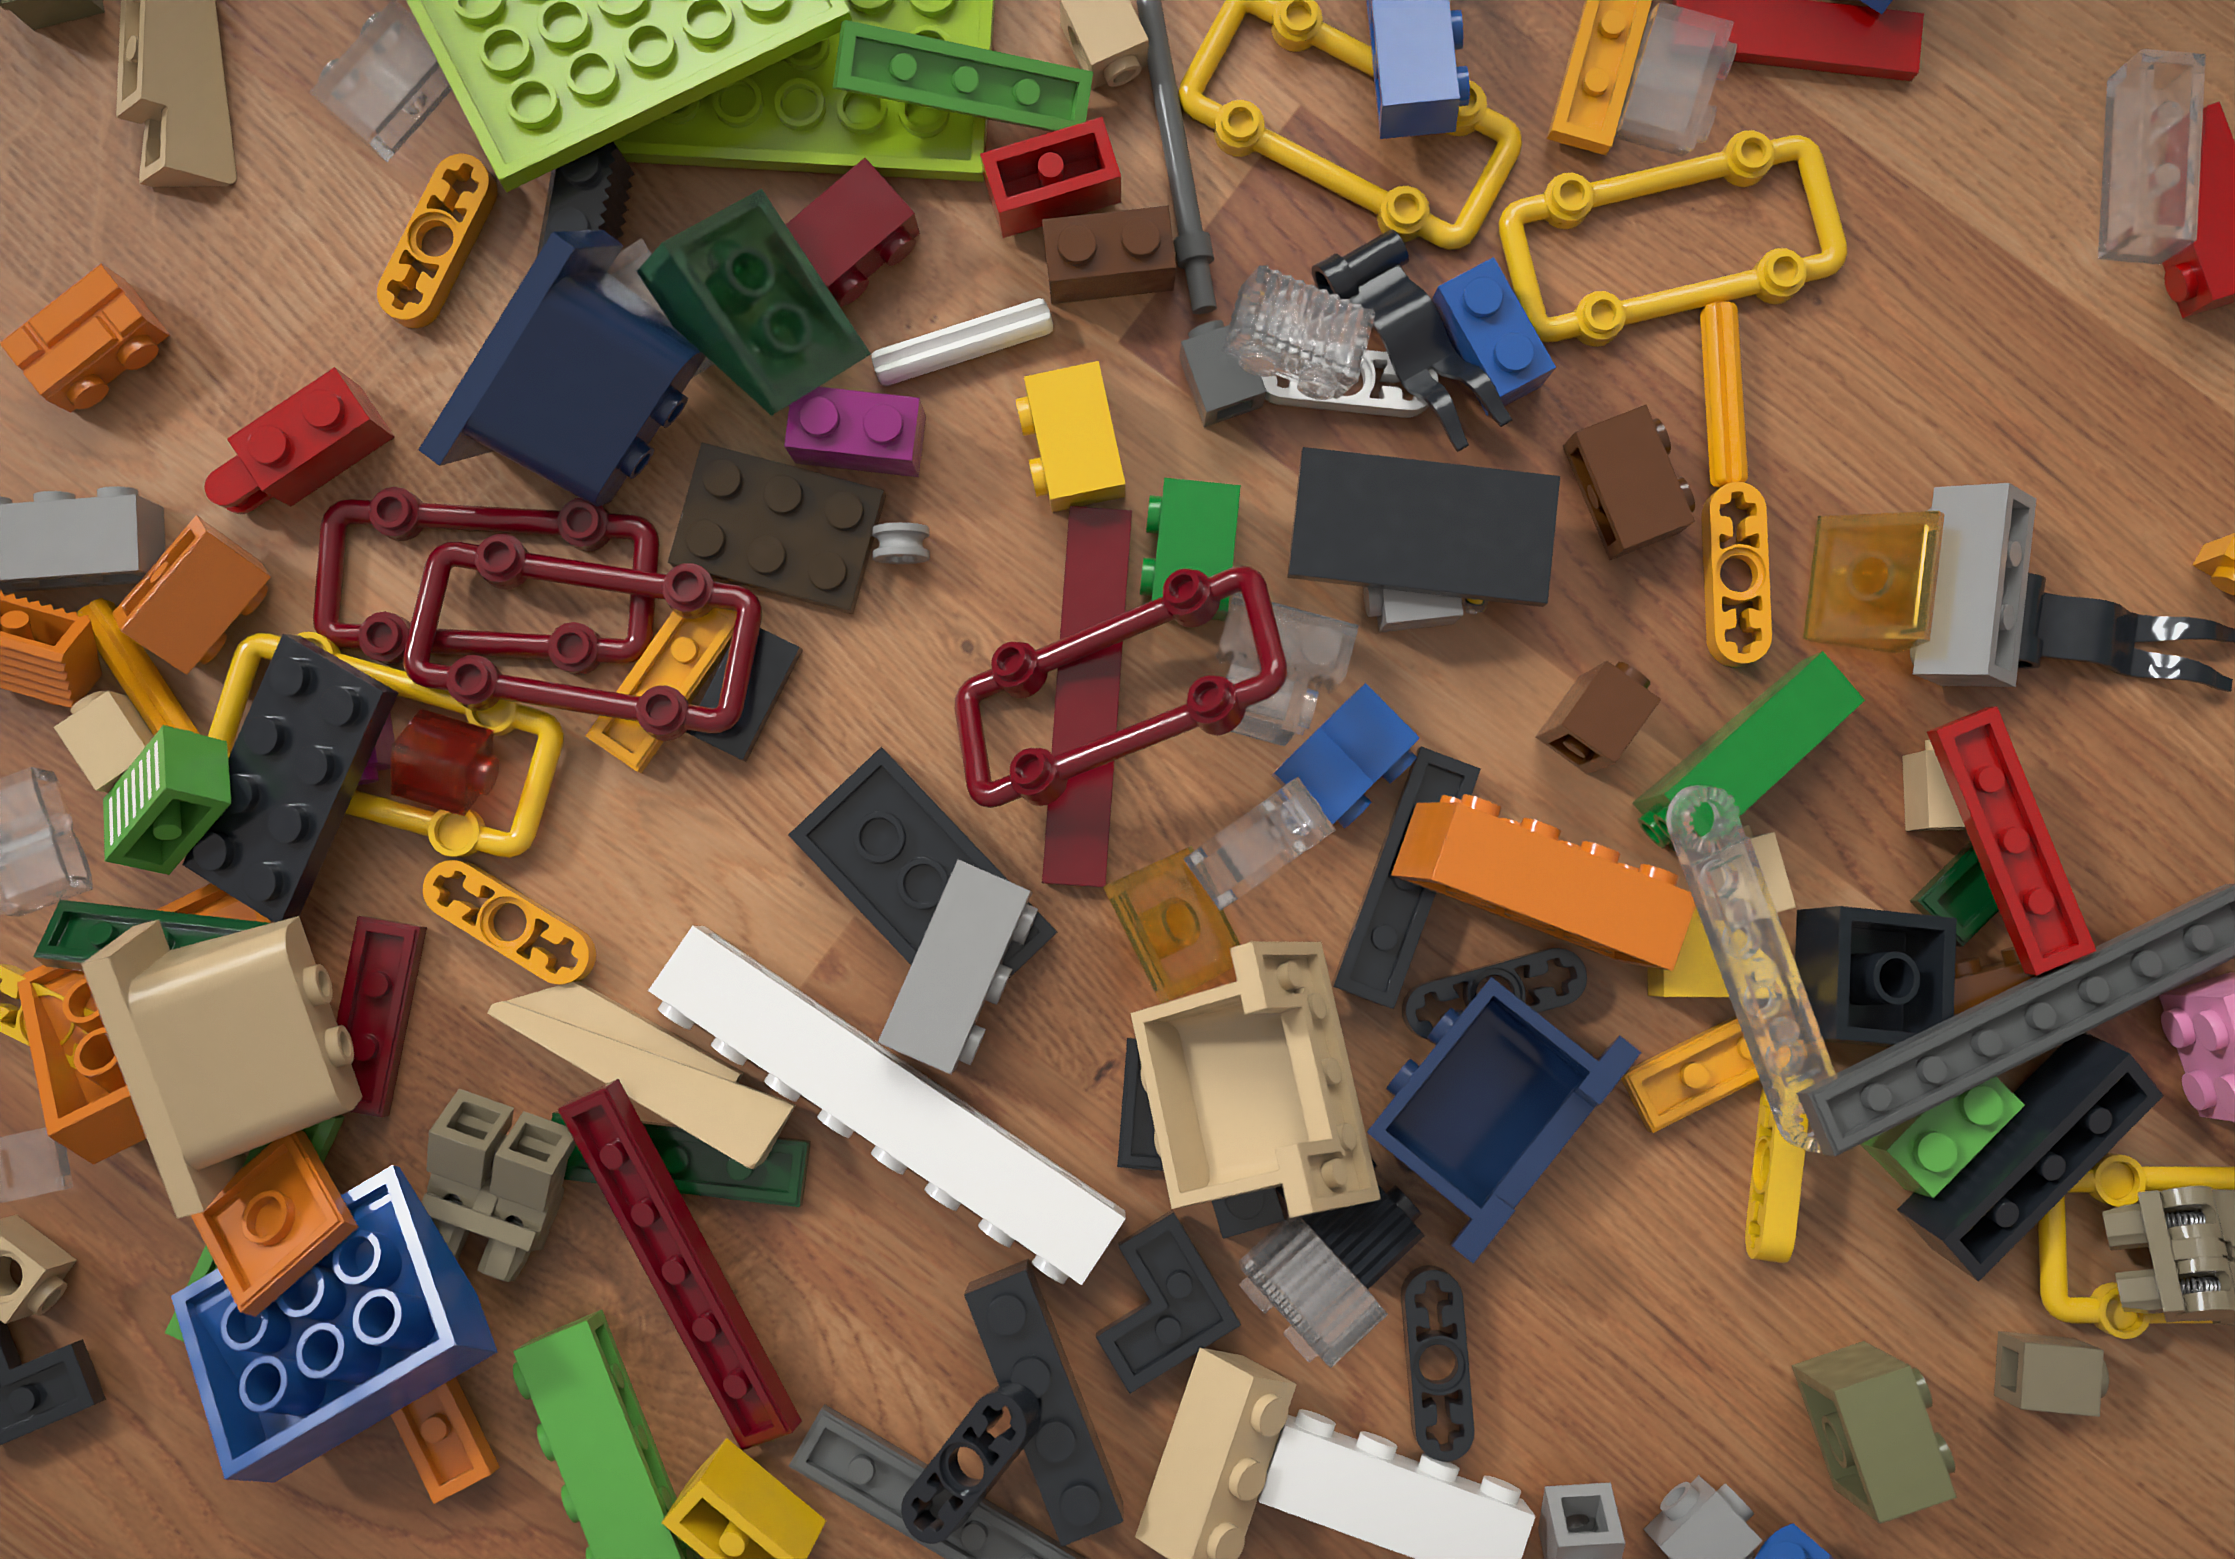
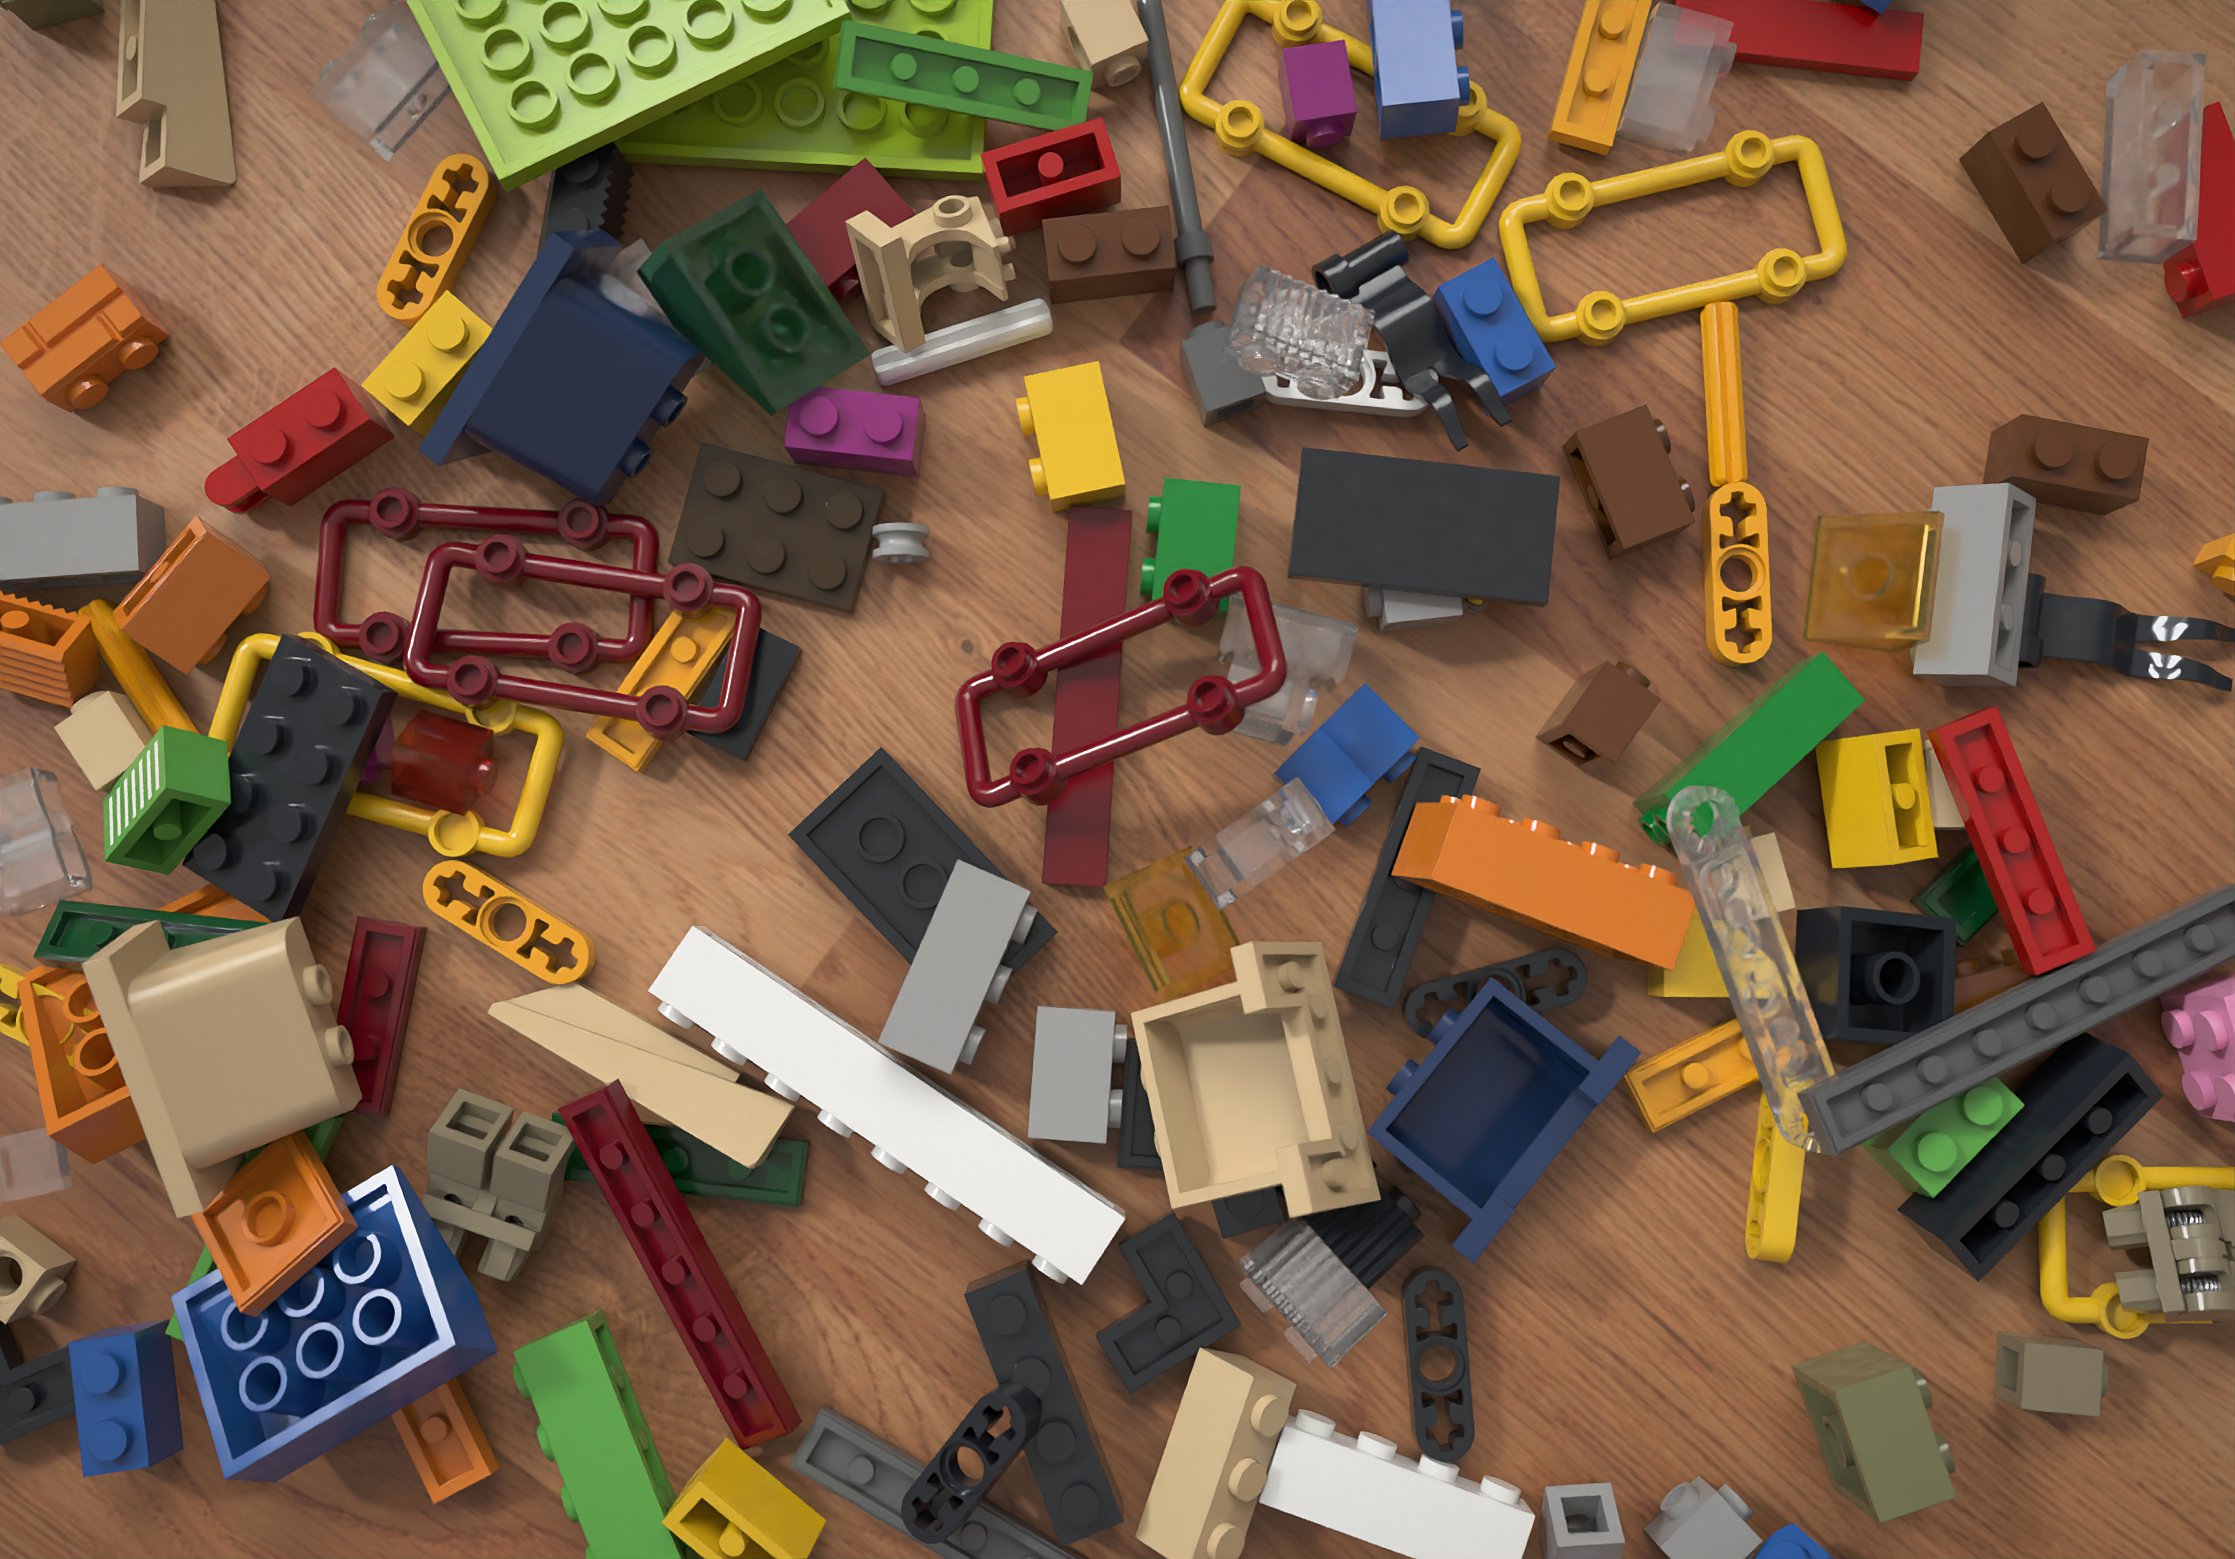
none -> blue brick [68,1319,184,1477]
none -> yellow brick [361,290,492,438]
none -> tan tile [845,195,1016,354]
none -> light grey brick [1028,1005,1127,1143]
none -> magenta brick [1278,39,1357,148]
none -> yellow brick [1815,728,1938,869]
none -> reddish brown brick [1959,102,2108,264]
none -> reddish brown brick [1983,414,2149,516]

